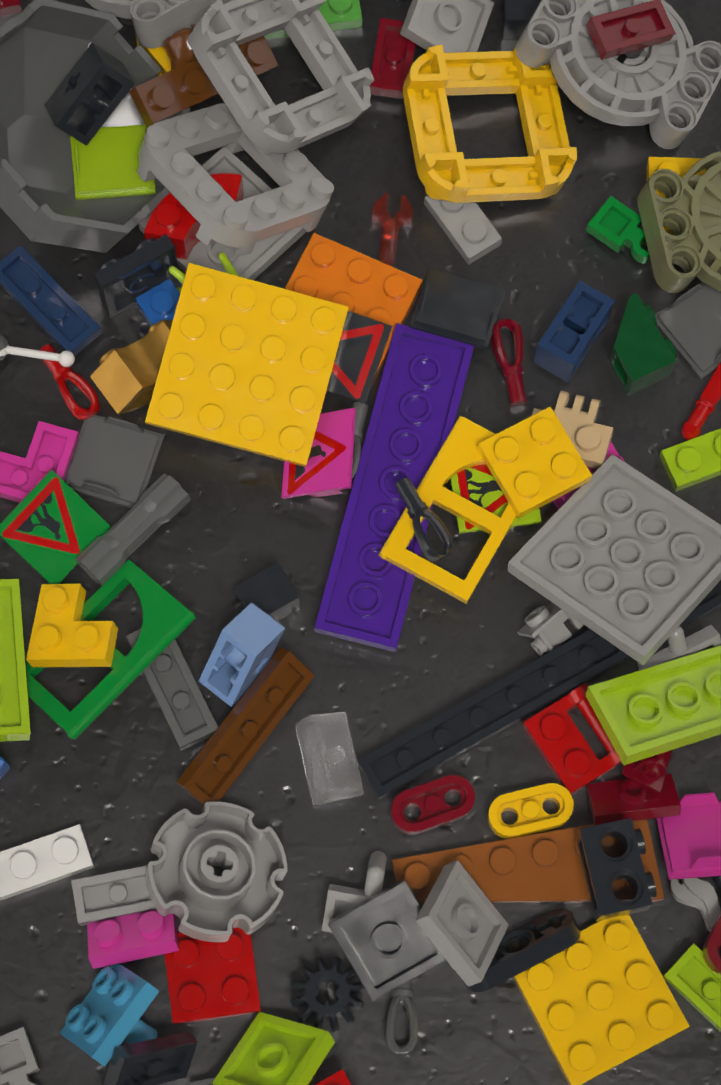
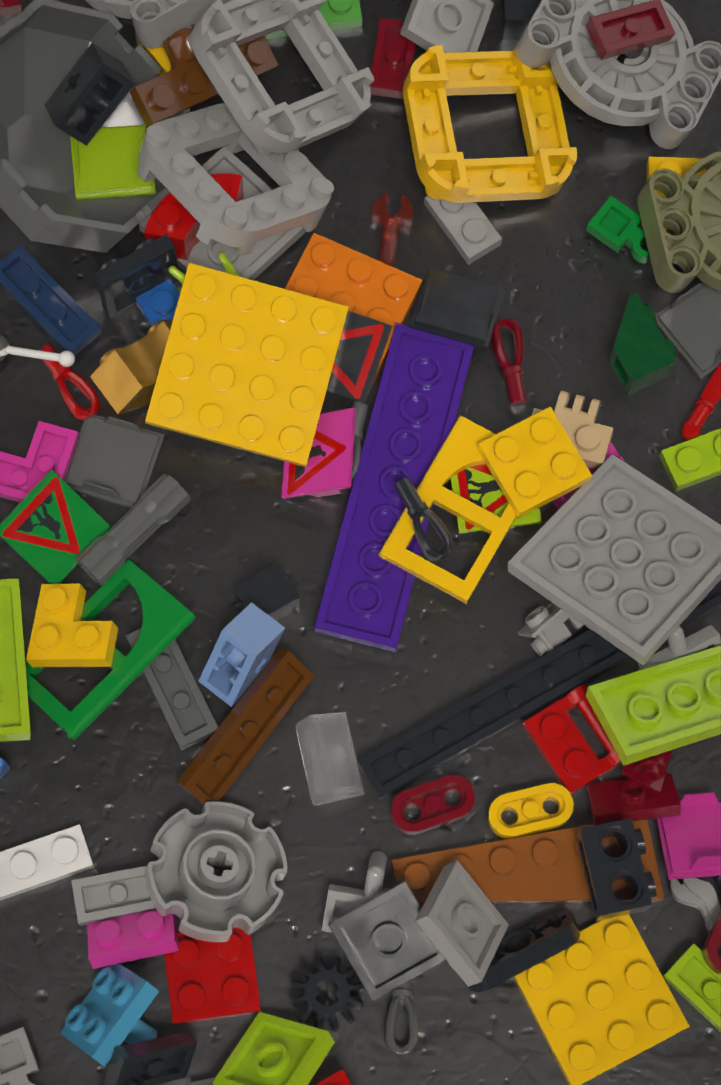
dark blue brick [533,281,615,383] -> none

